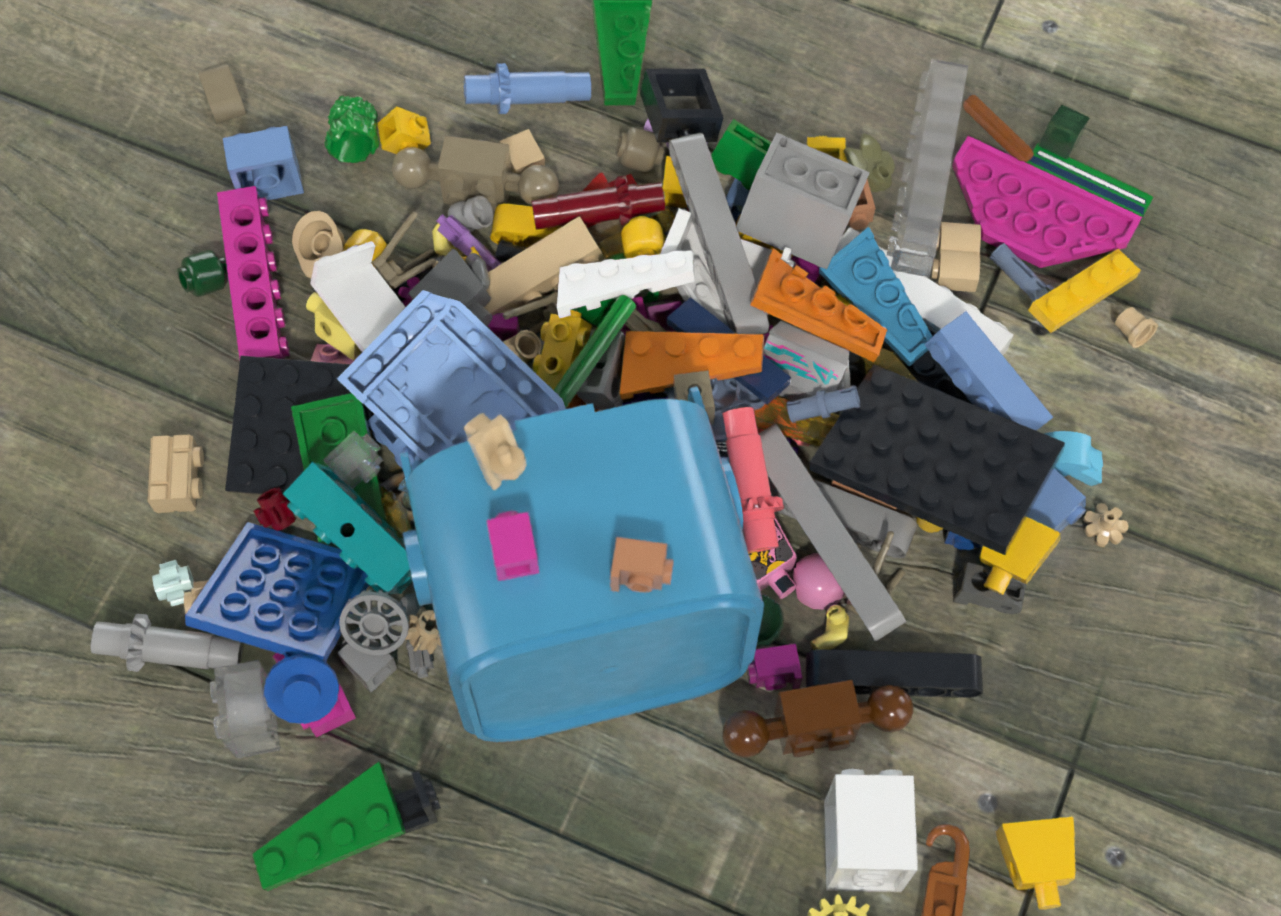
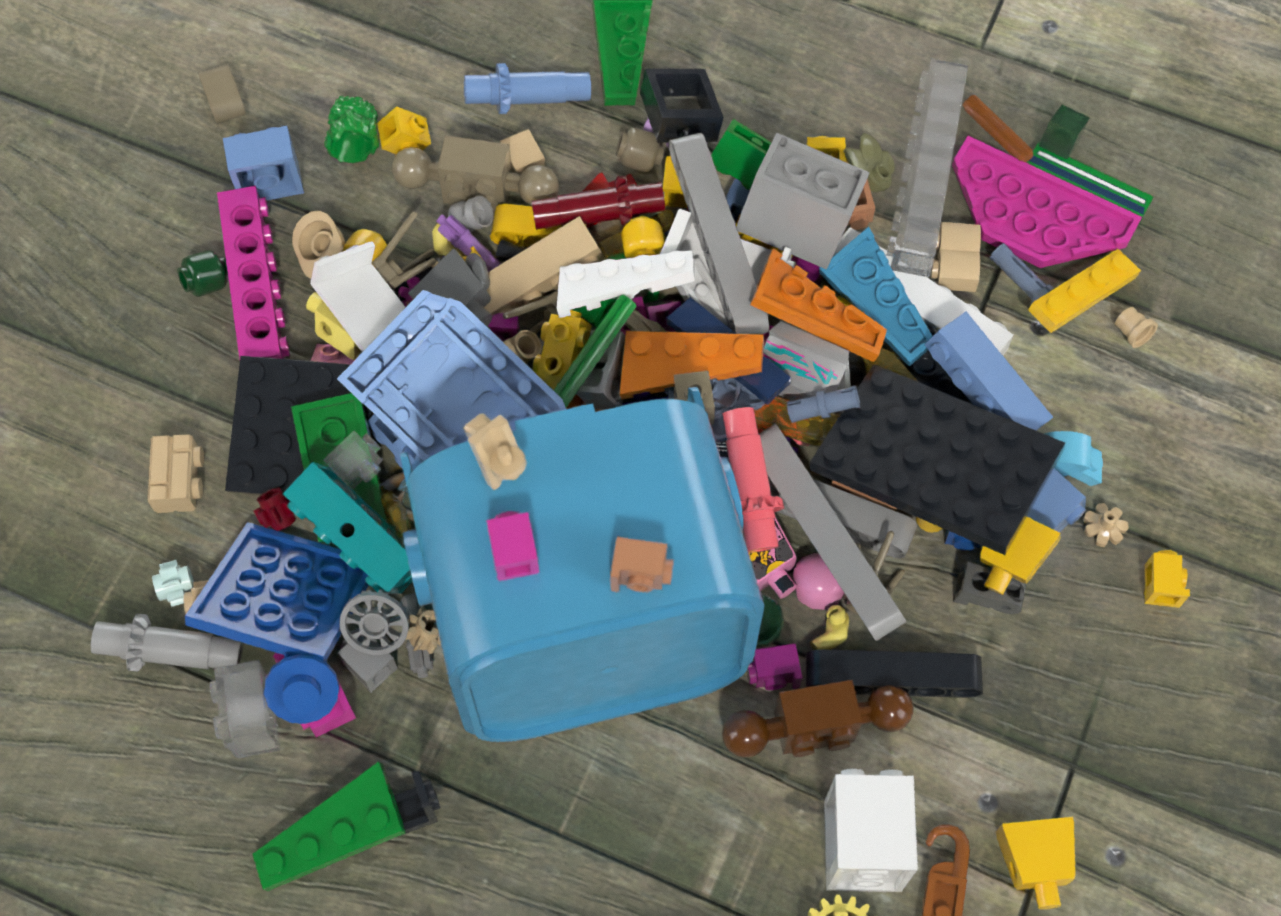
none -> yellow brick [1144,550,1190,608]

